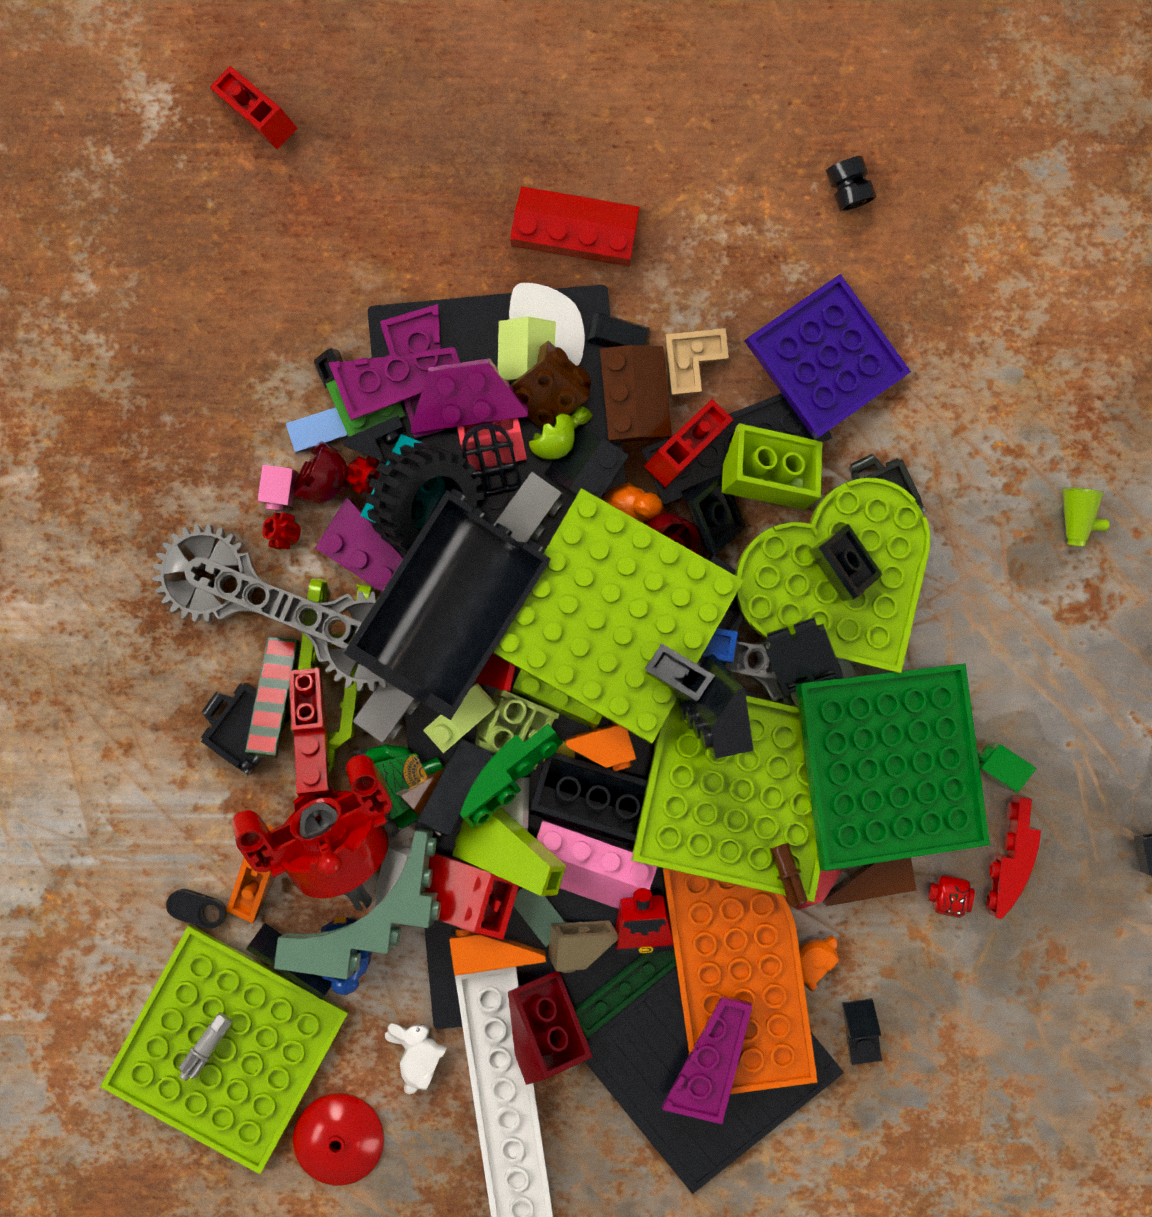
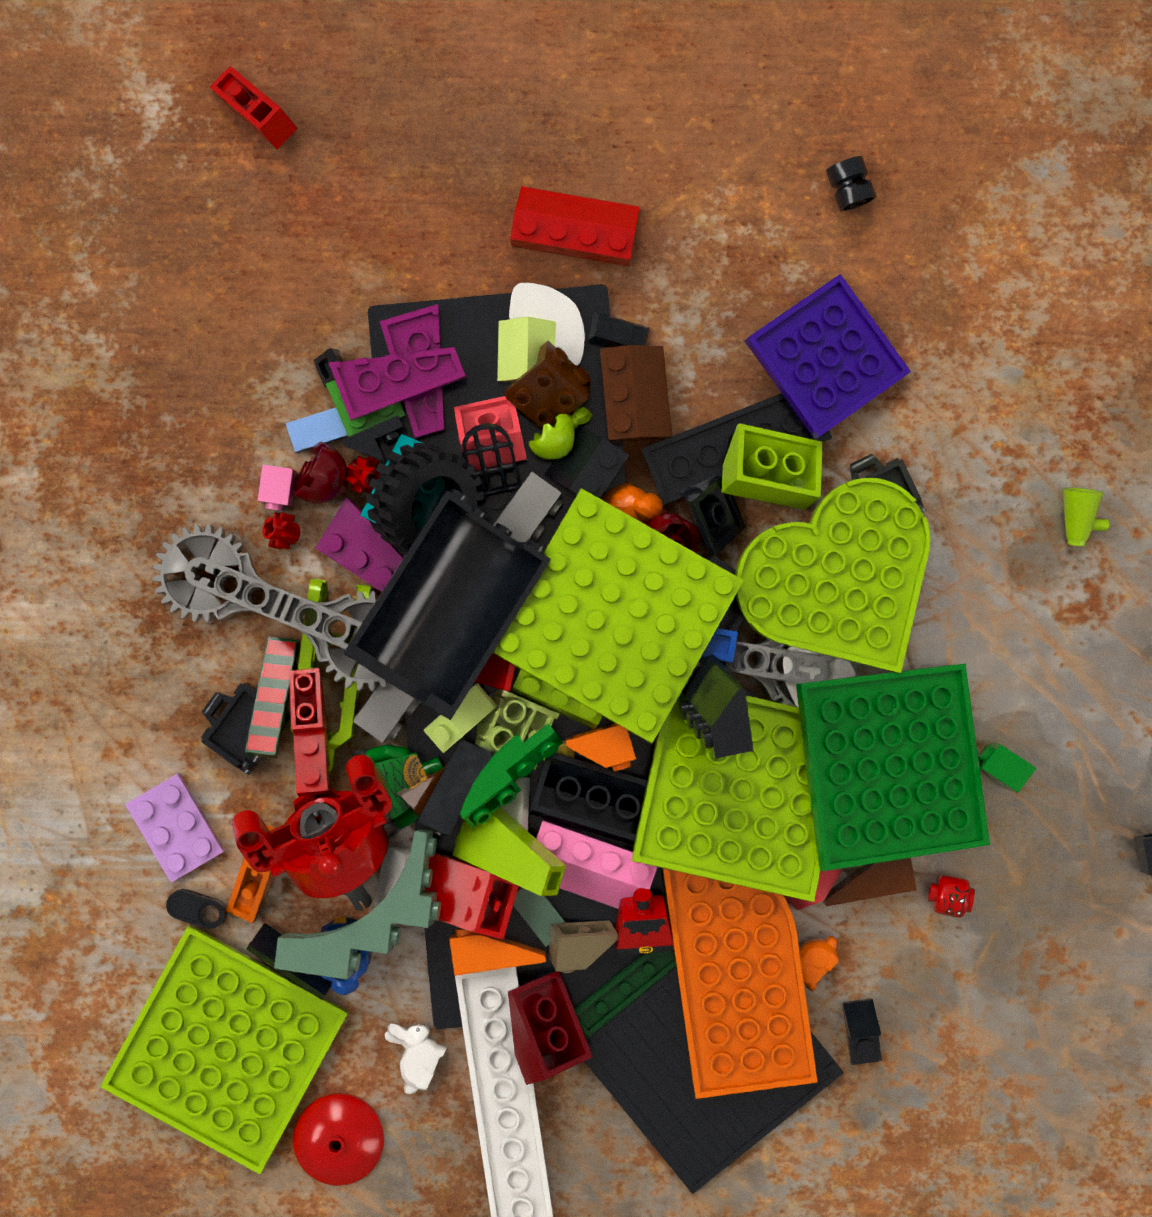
light grey piece [179,1012,232,1081] -> none
magenta wing [411,358,528,433] -> none
red slope [644,399,734,488] -> none
slope [644,644,715,703] -> none
magenta wing [662,995,752,1124] -> none
tan plate [665,328,729,396] -> none
black plate [765,617,844,698] -> none
reddish brown axle [770,843,807,907] -> none
black slope [809,524,883,601] -> none
red slope [986,795,1041,919] -> none
none -> lavender plate [125,773,225,882]

